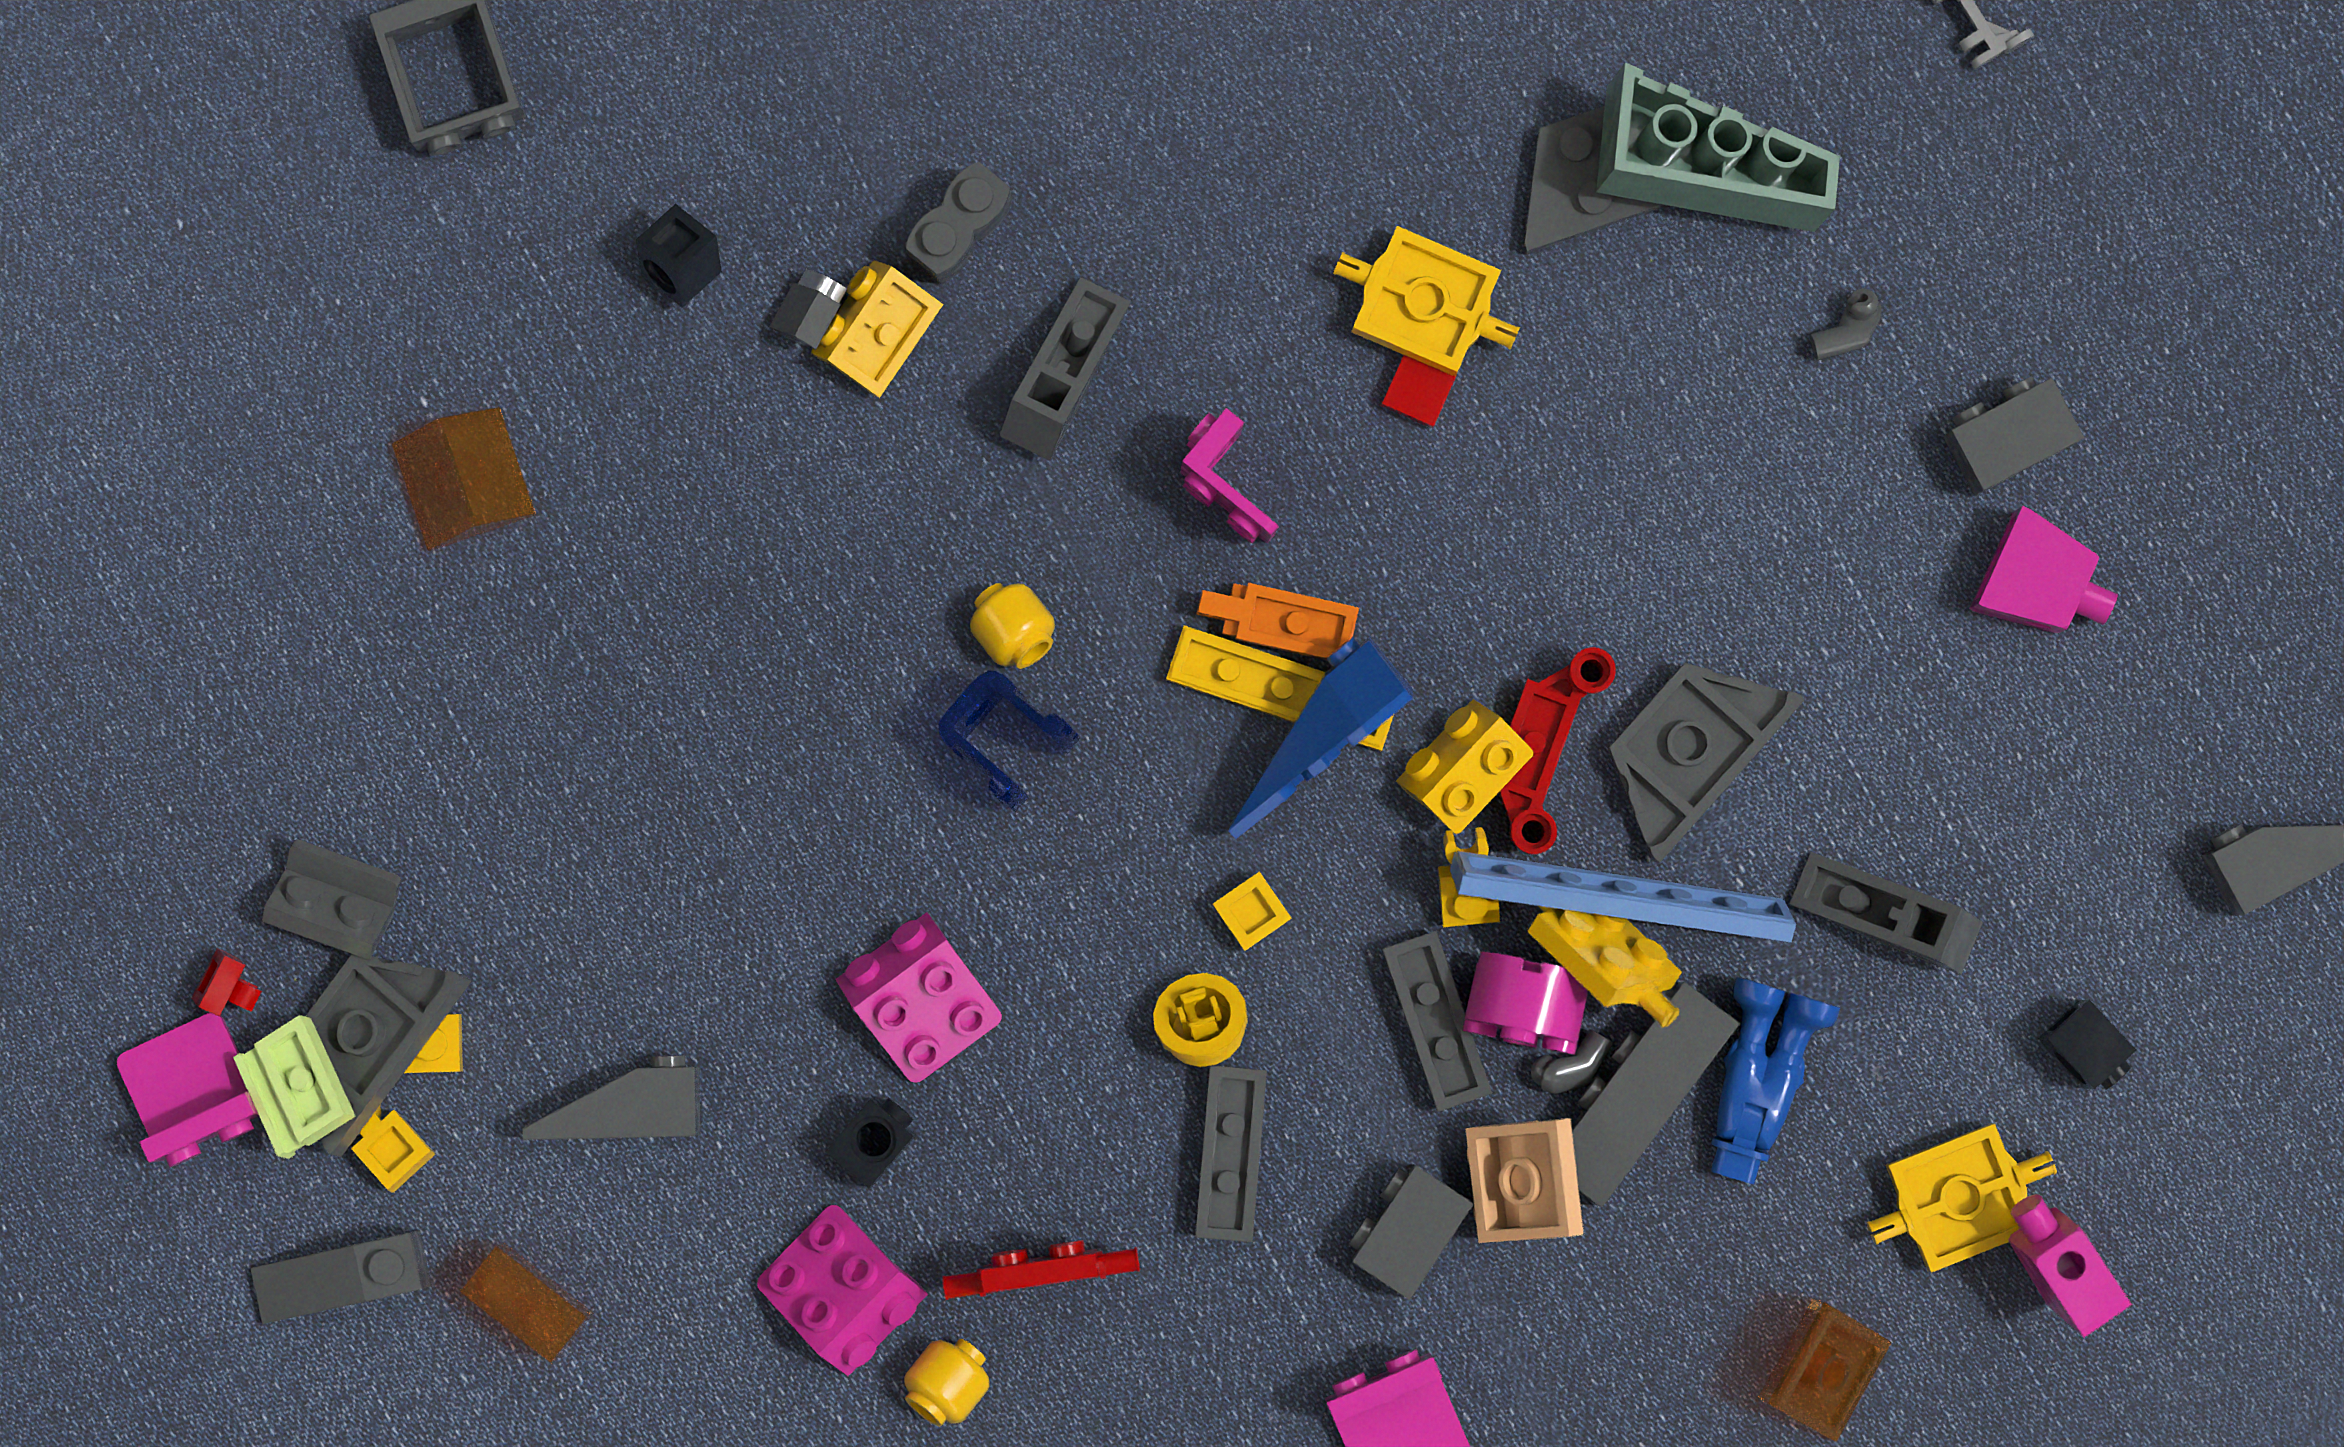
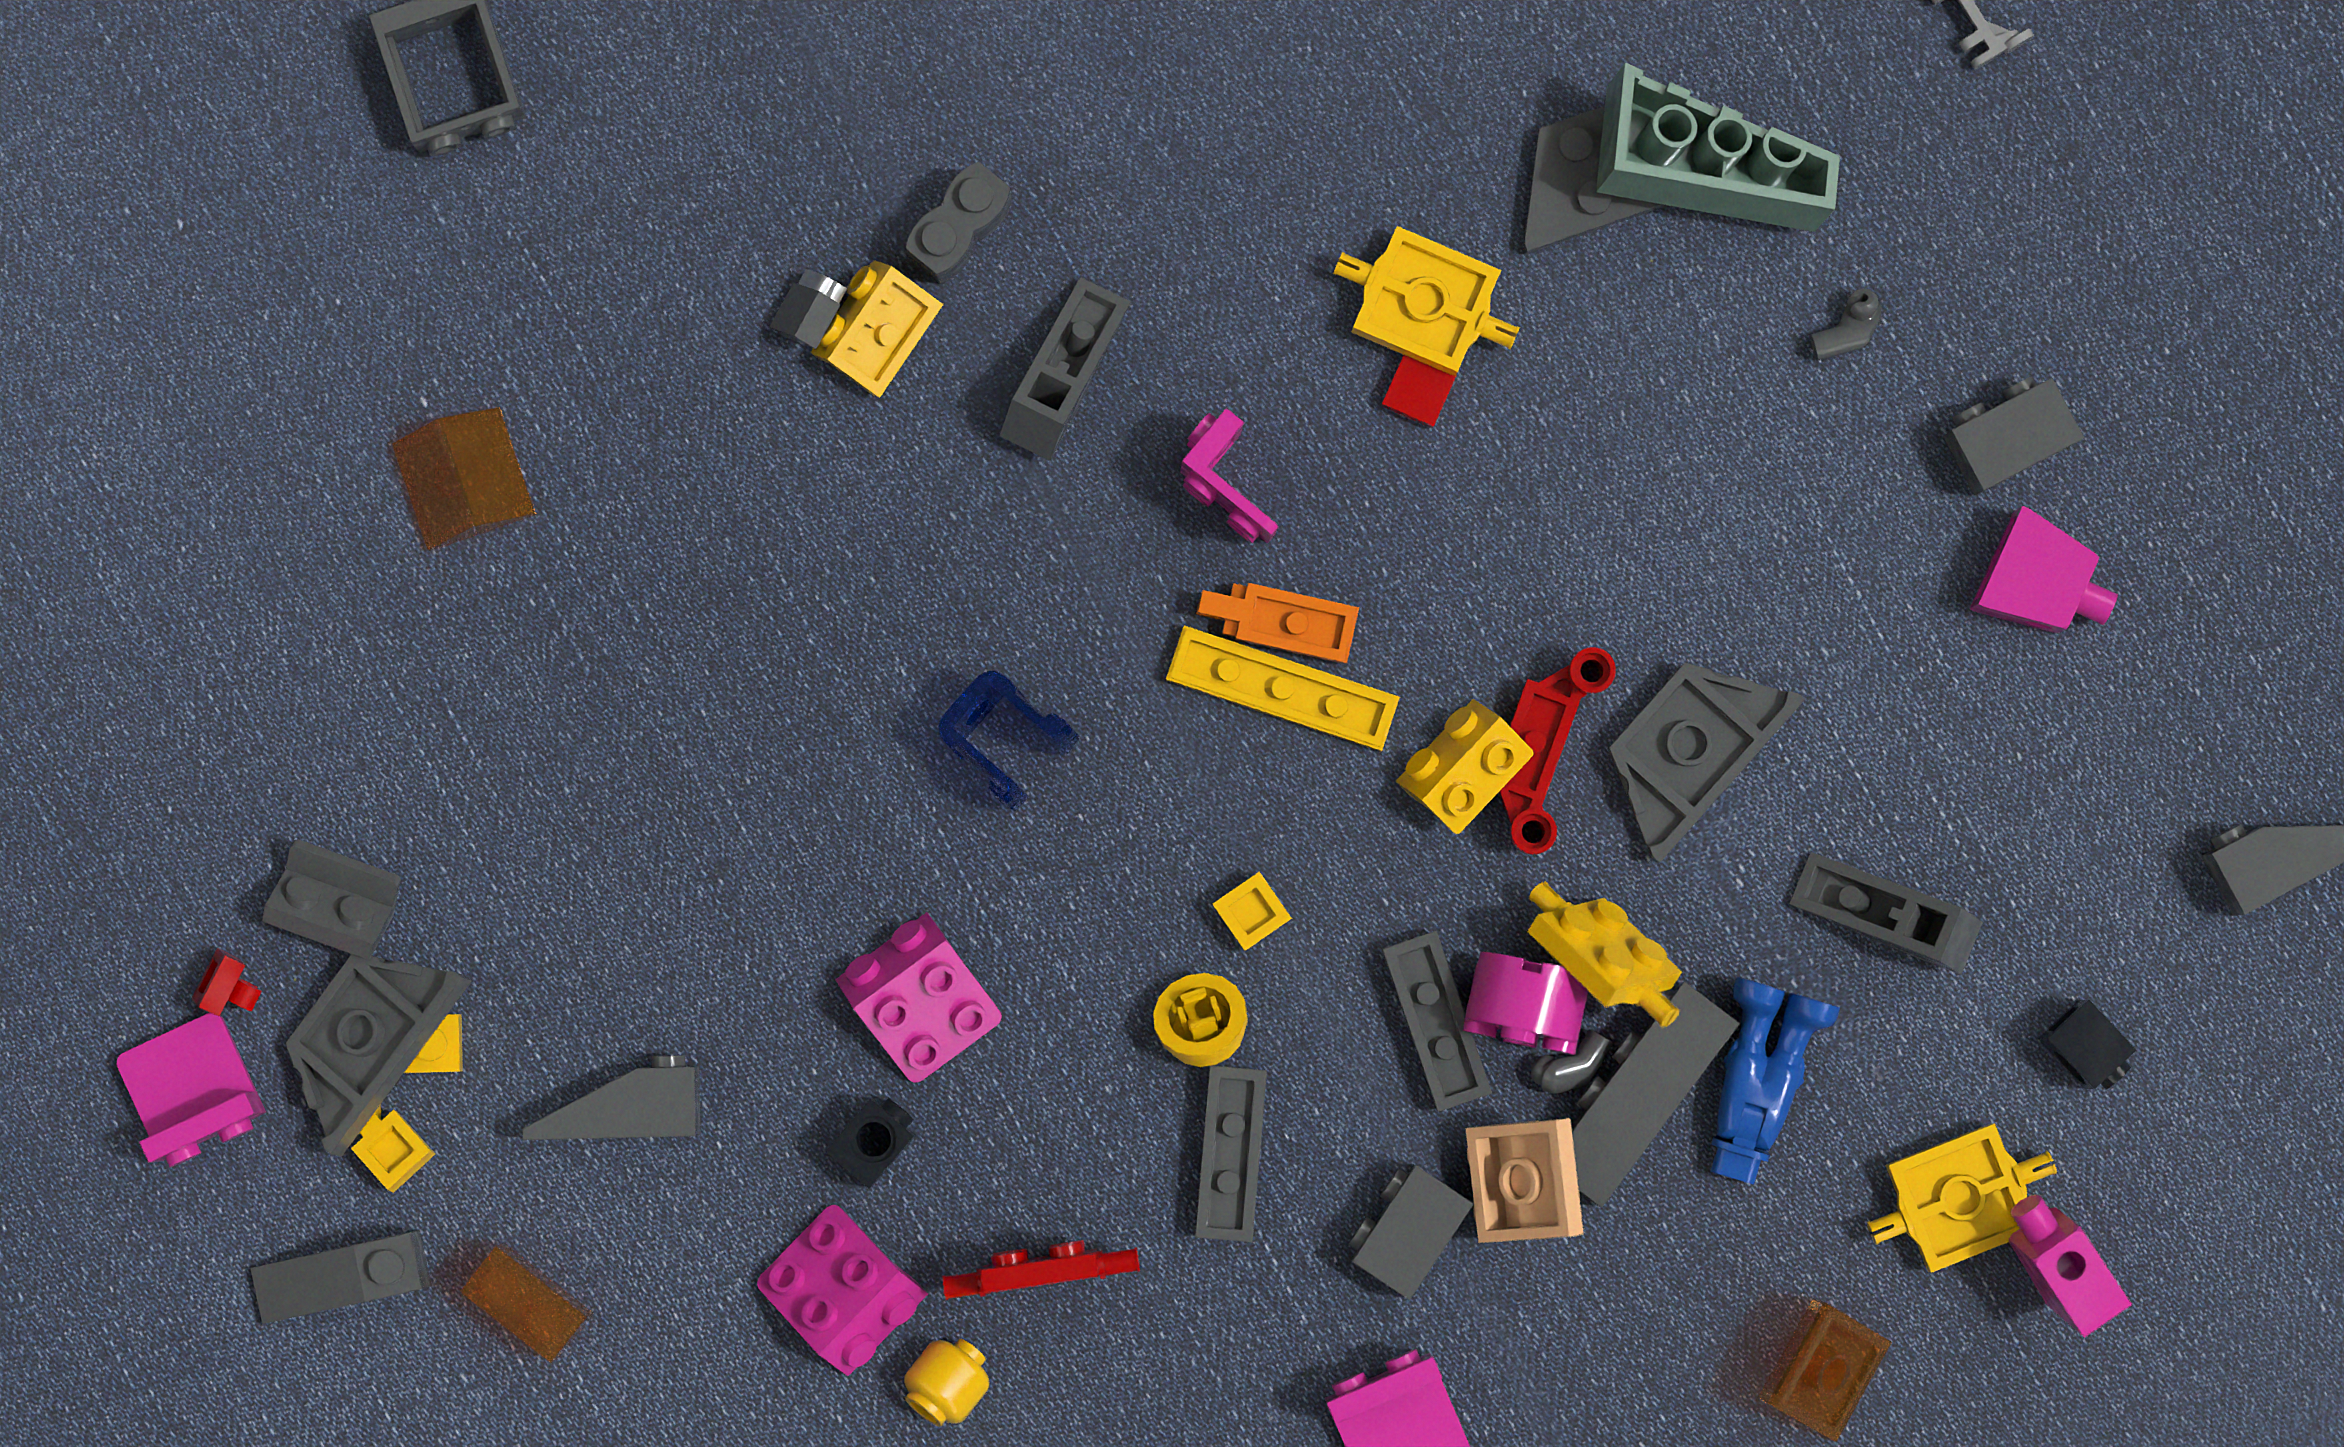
yellowish green plate [233,1015,356,1159] -> none
black brick [636,203,722,308] -> none
yellow head [970,583,1055,669] -> none
blue wedge [1228,636,1413,839] -> none
yellow plate [1438,827,1500,927] -> none
medium blue tile [1450,851,1796,942] -> none

